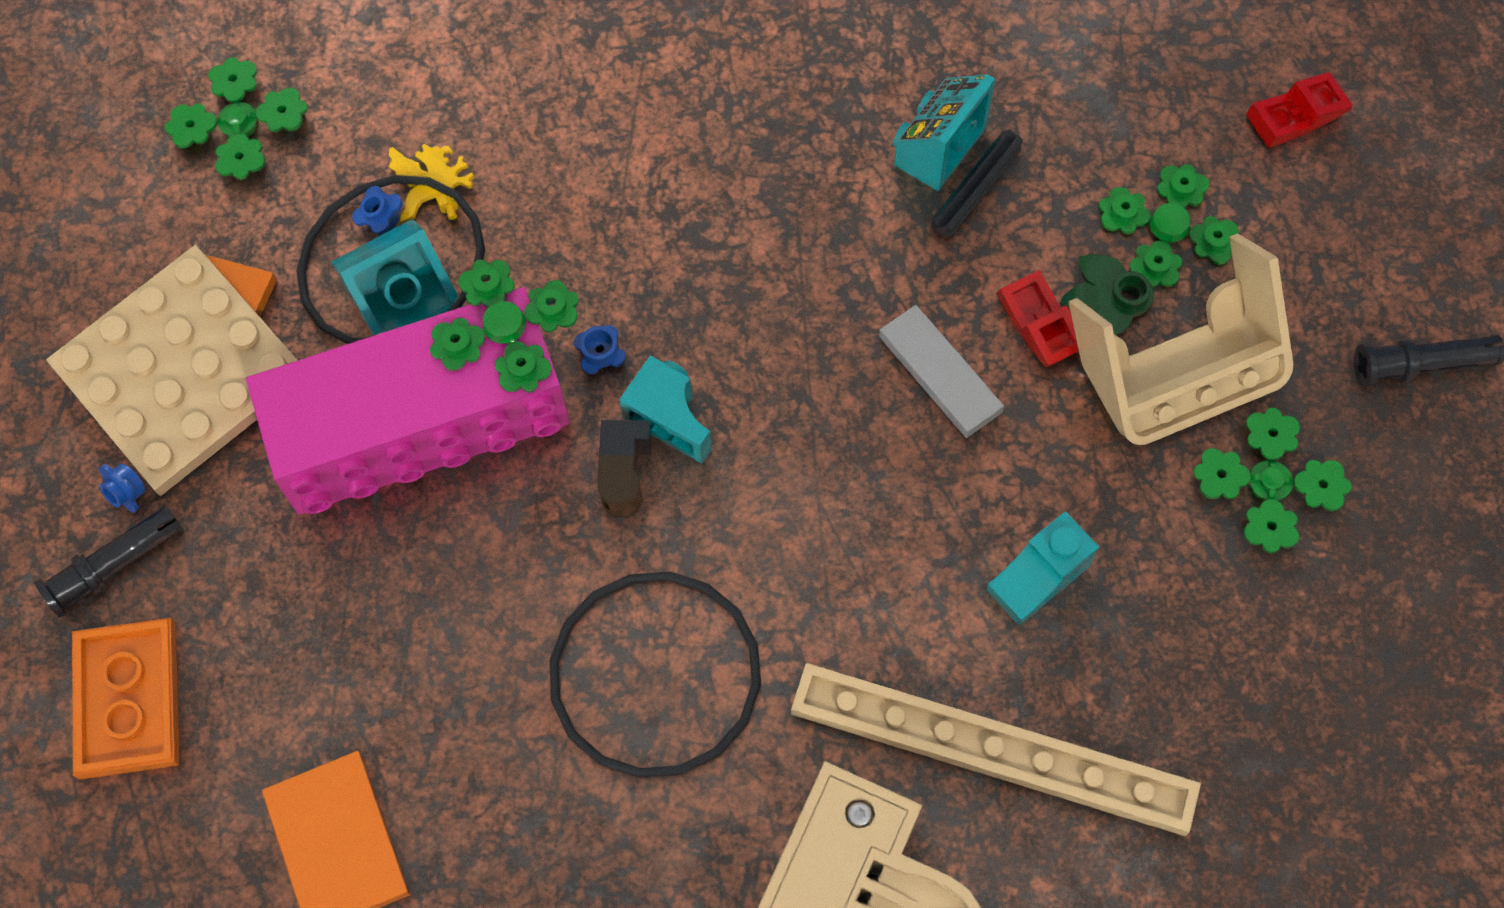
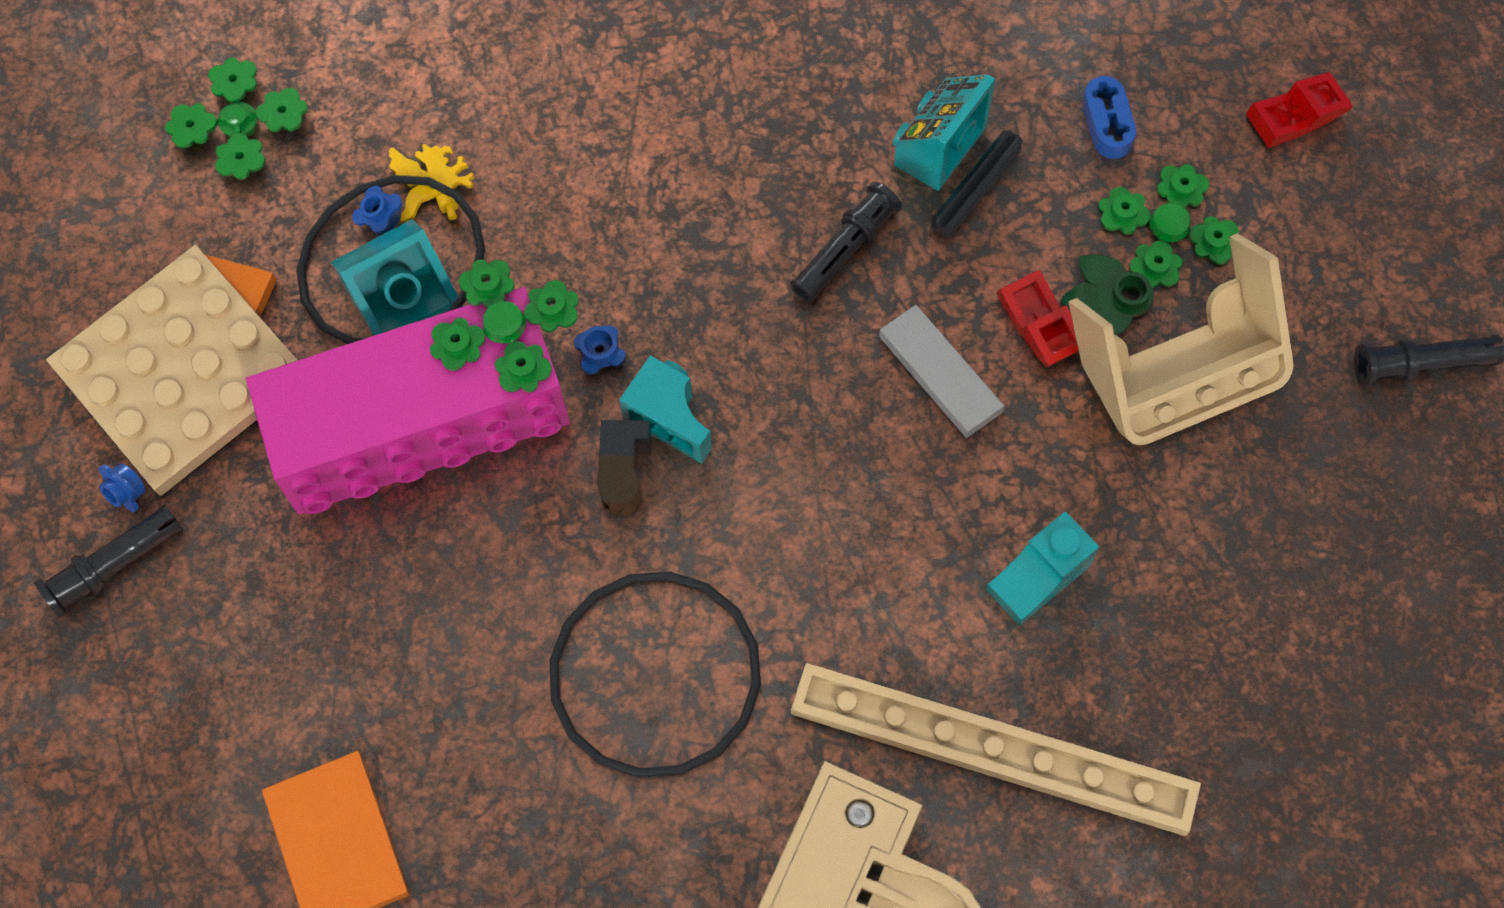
orange tile [72,617,180,780] -> none
green plant [1193,408,1352,554] -> none
none -> black pin [790,181,902,303]
none -> blue beam [1082,76,1136,159]

